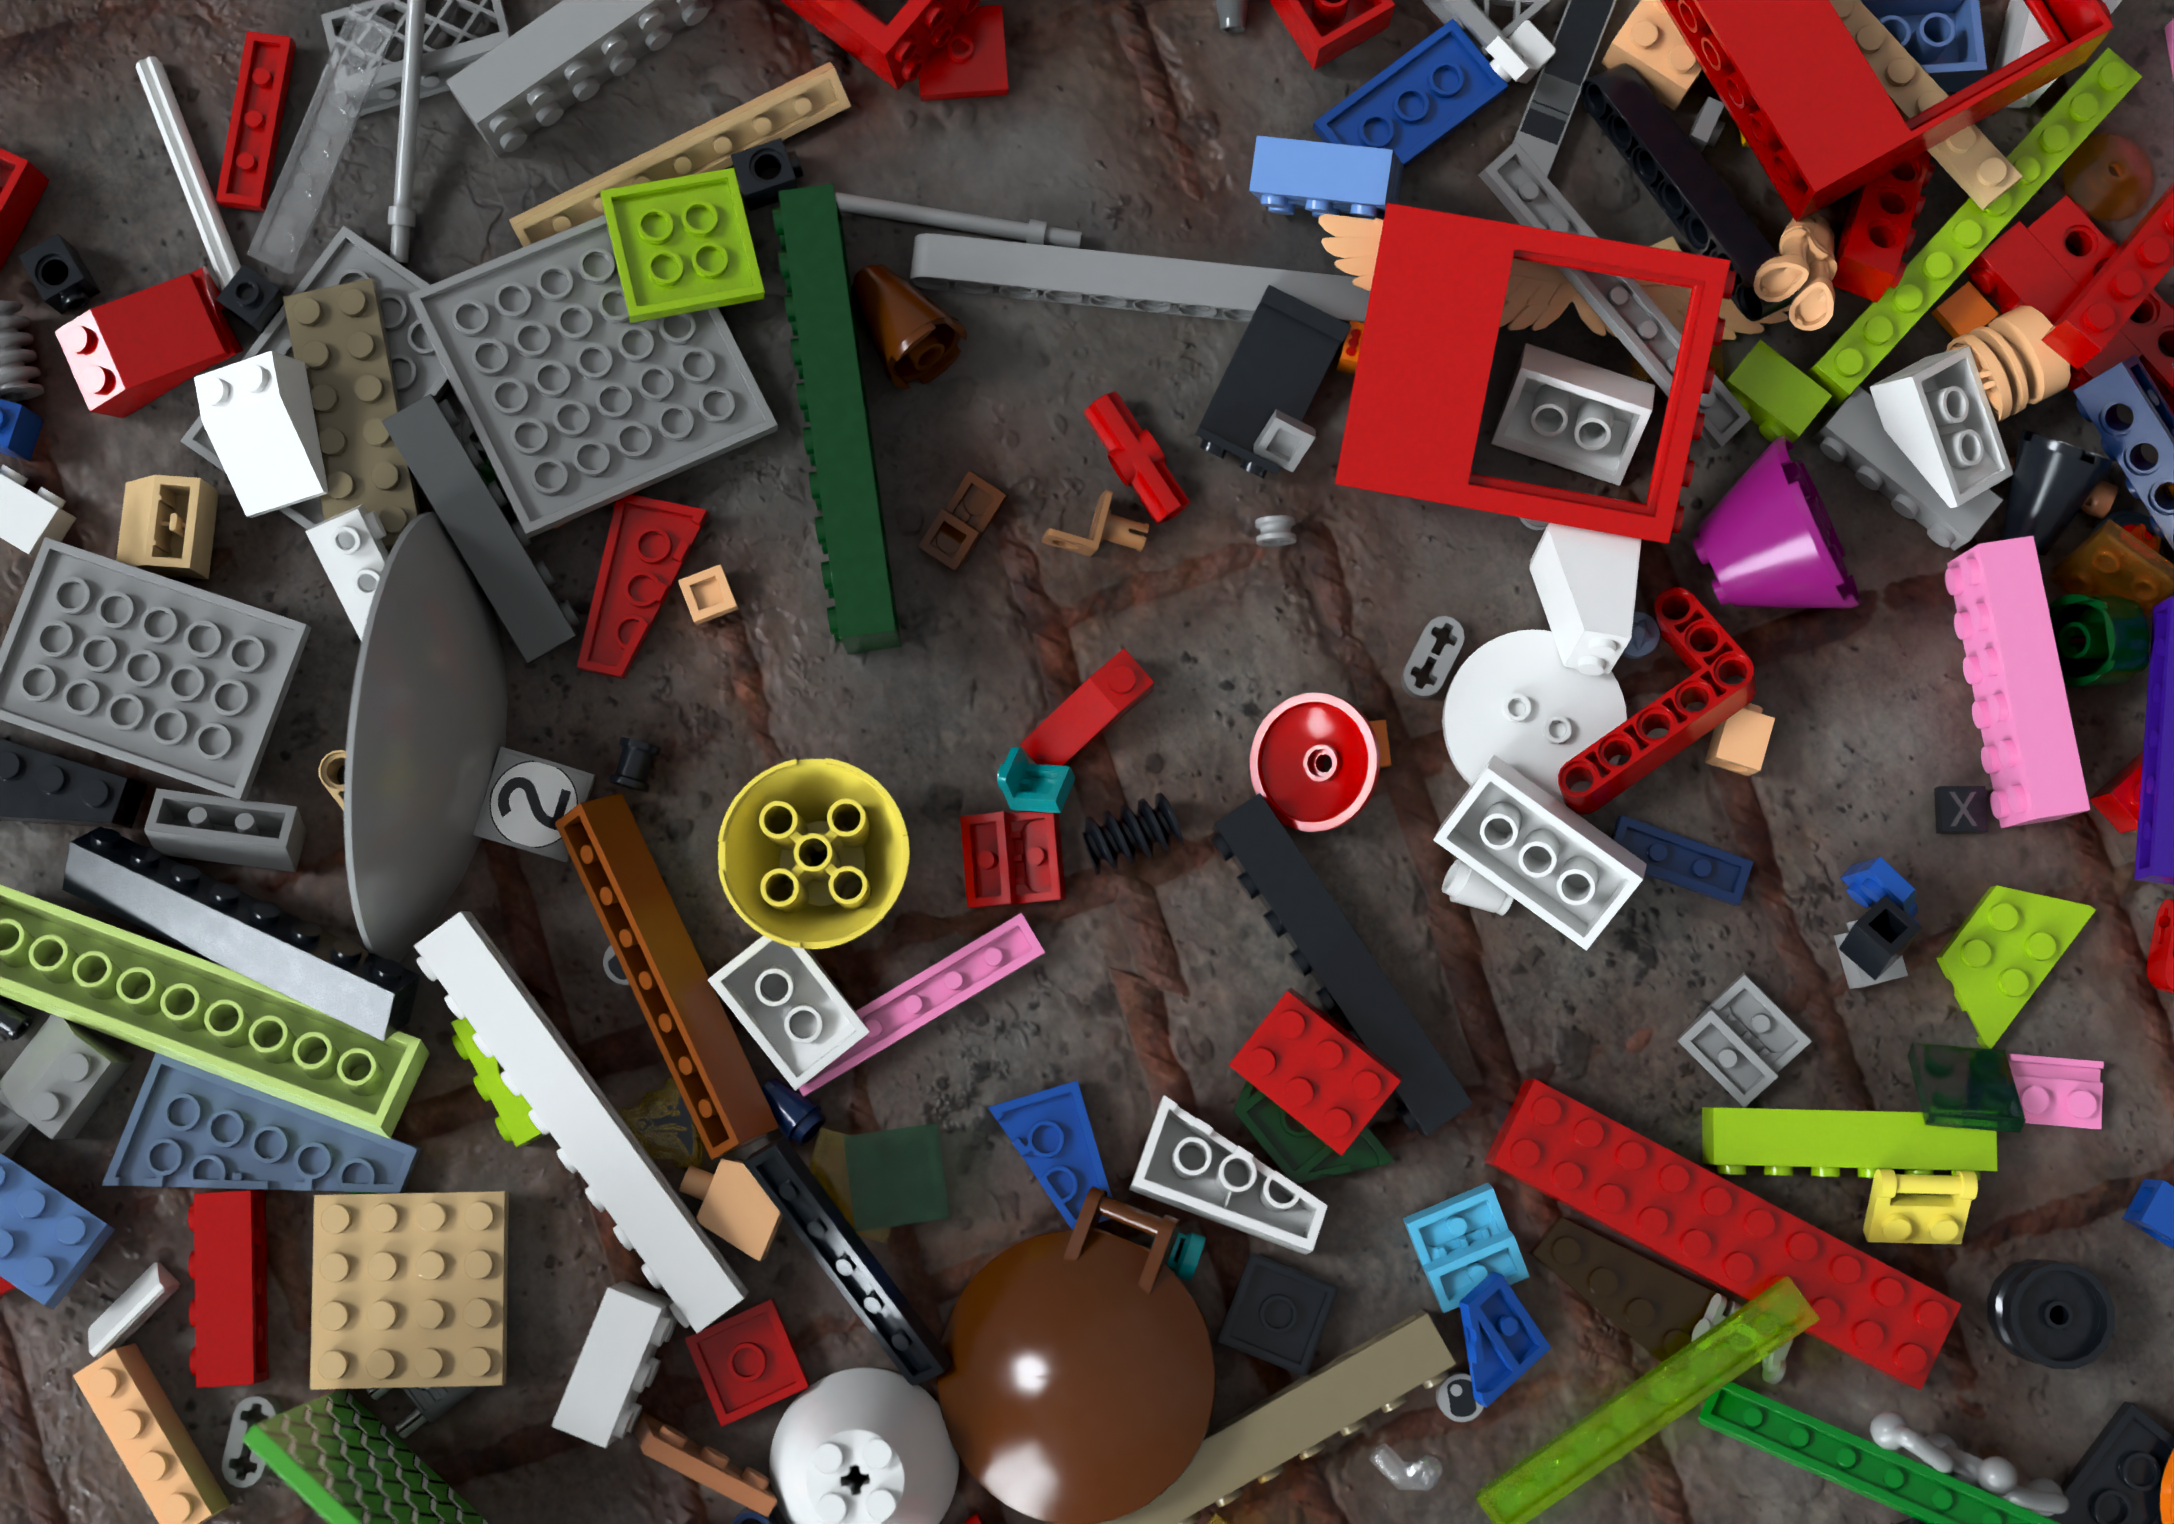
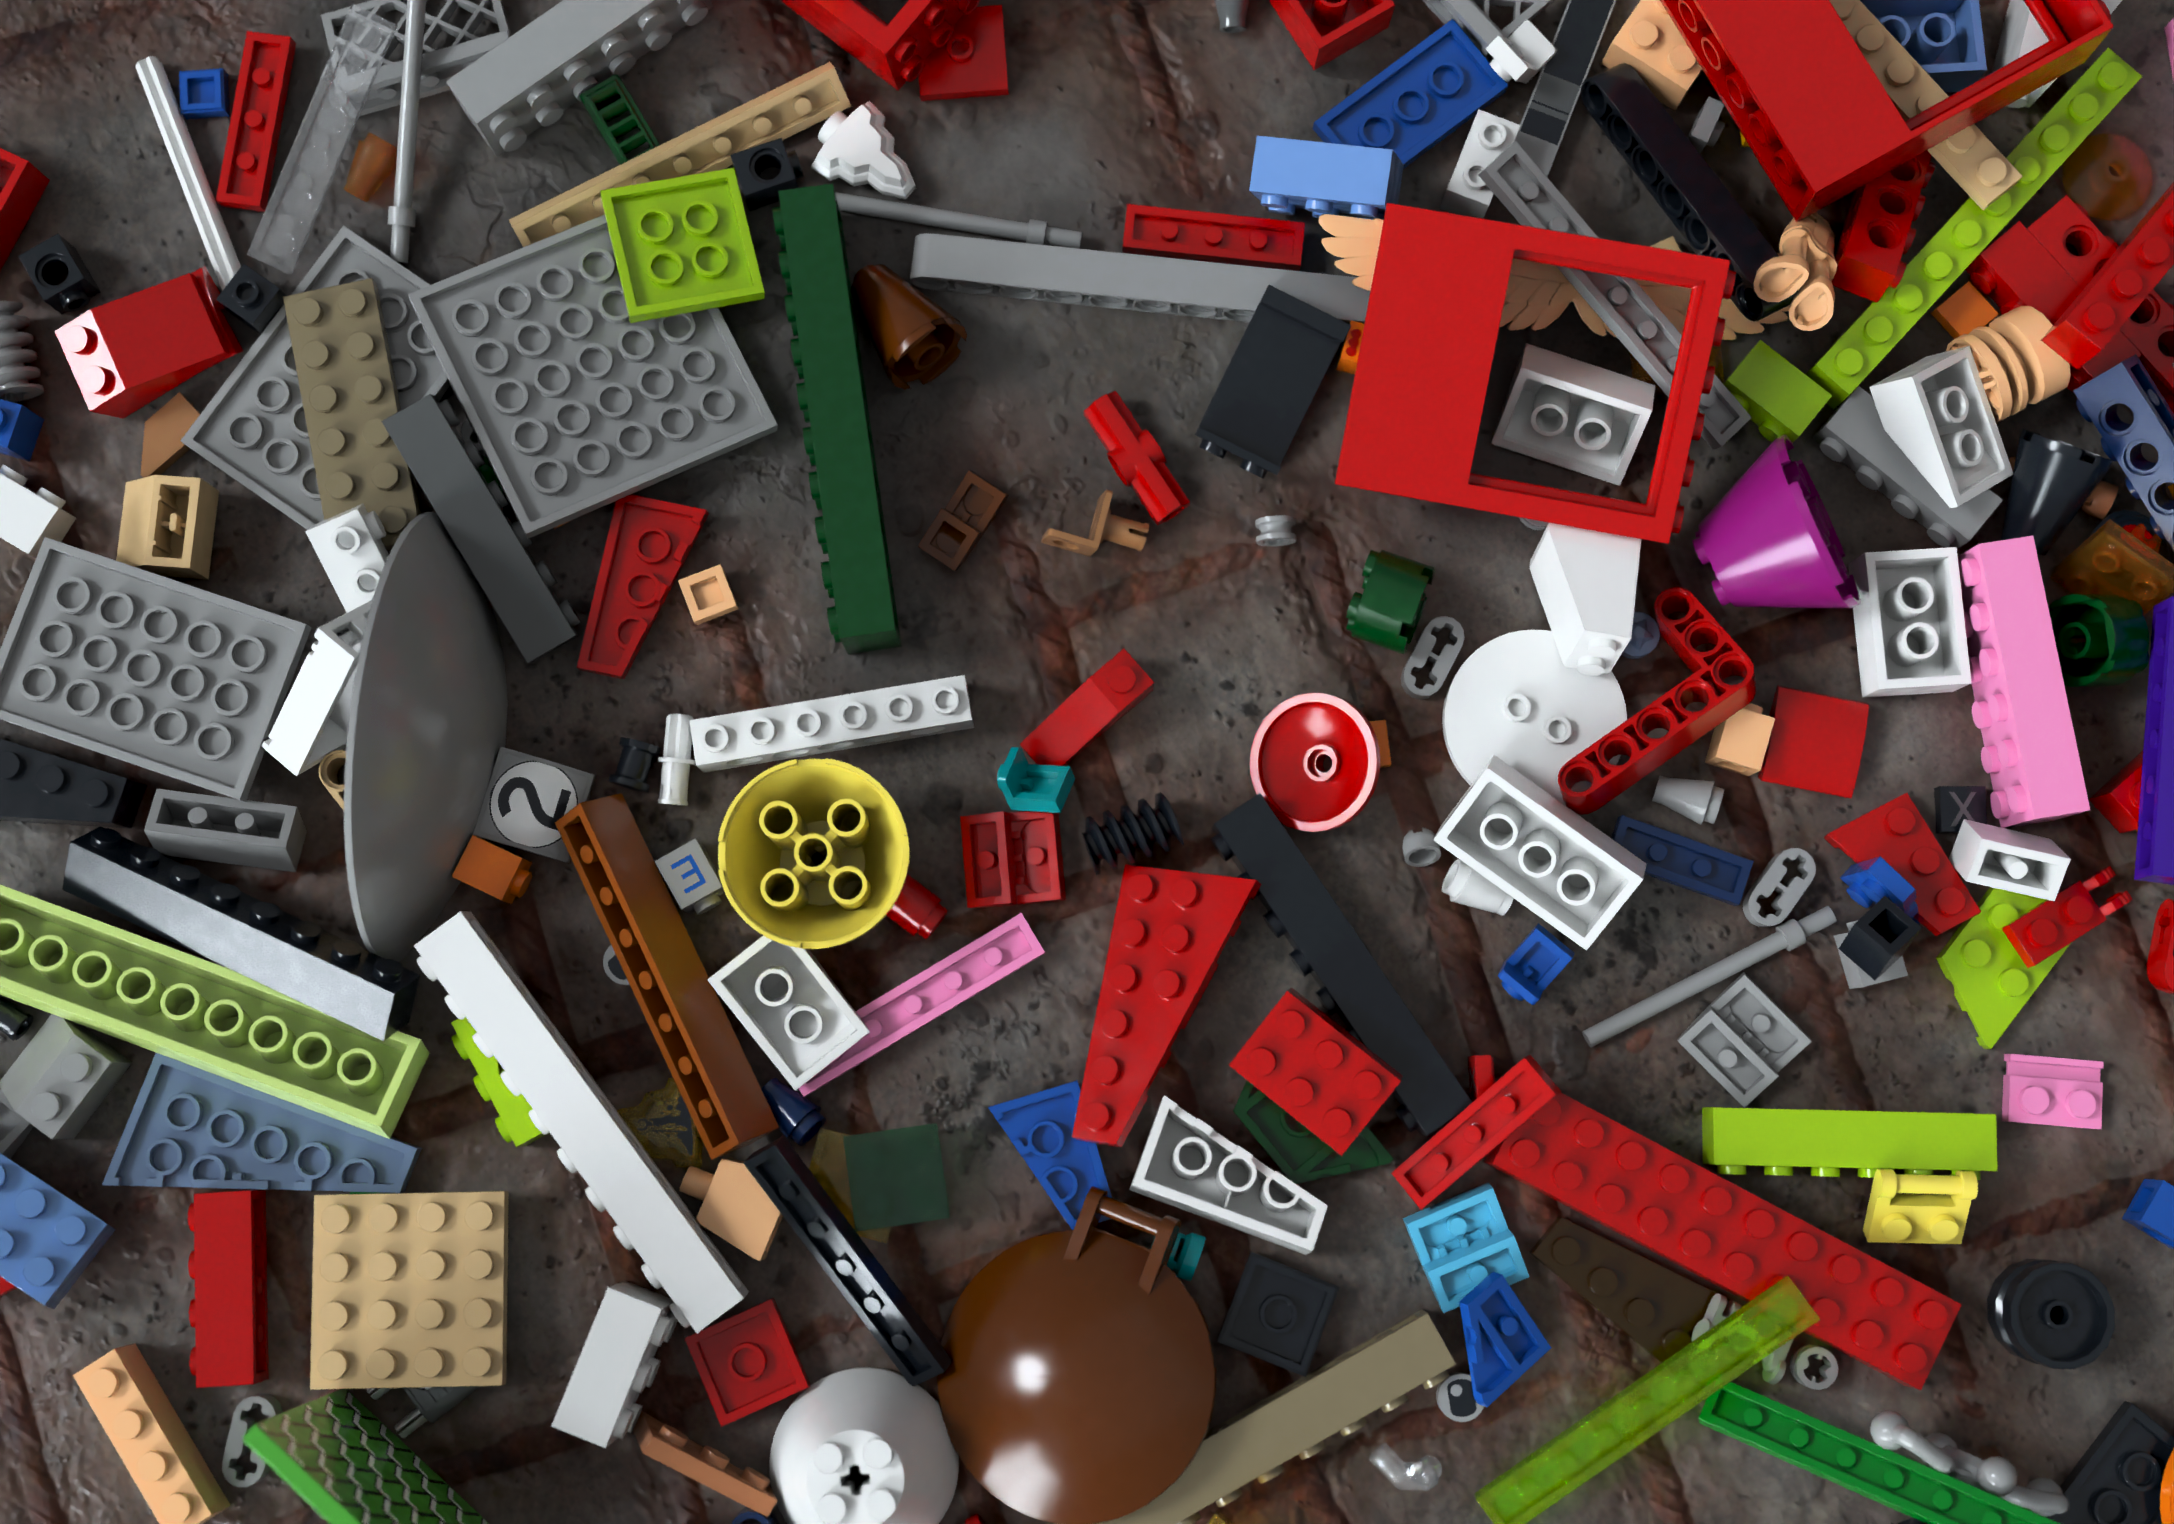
white slope [88,1262,180,1357] -> none
white slope [194,351,329,518] -> none
light grey plate [1253,409,1316,473] -> none
clear green plate [1907,1043,2026,1133] -> none
none -> medium nougat tile [140,392,201,478]
none -> blue tile [179,68,230,120]
none -> white door [261,600,372,776]
none -> clear orange cone [343,132,397,203]
none -> orange brick [452,835,532,904]
none -> dark green slope [580,74,660,165]
none -> light grey brick [655,838,725,915]
none -> white axle [658,713,695,806]
none -> white brick [689,675,974,773]
none -> white rock [811,101,916,200]
none -> red brick [886,874,949,940]
none -> red wing [1072,864,1261,1147]
none -> red plate [1122,204,1305,271]
none -> dark green brick [1346,550,1435,654]
none -> red plate [1391,1054,1562,1210]
none -> light grey hinge [1402,827,1441,867]
none -> white brick [1439,109,1520,219]
none -> red tile [1468,1055,1495,1102]
none -> blue bracket [1498,923,1574,1005]
none -> light grey bar [1582,906,1837,1048]
none -> light grey cone [1652,775,1725,825]
none -> light grey beam [1743,848,1816,927]
none -> red slope [1758,685,1869,799]
none -> light grey bush [1790,1344,1839,1390]
none -> red wing [1824,792,1981,937]
none -> white brick [1848,547,1972,698]
none -> white brick [1949,819,2071,901]
none -> red hinge [2001,866,2133,968]

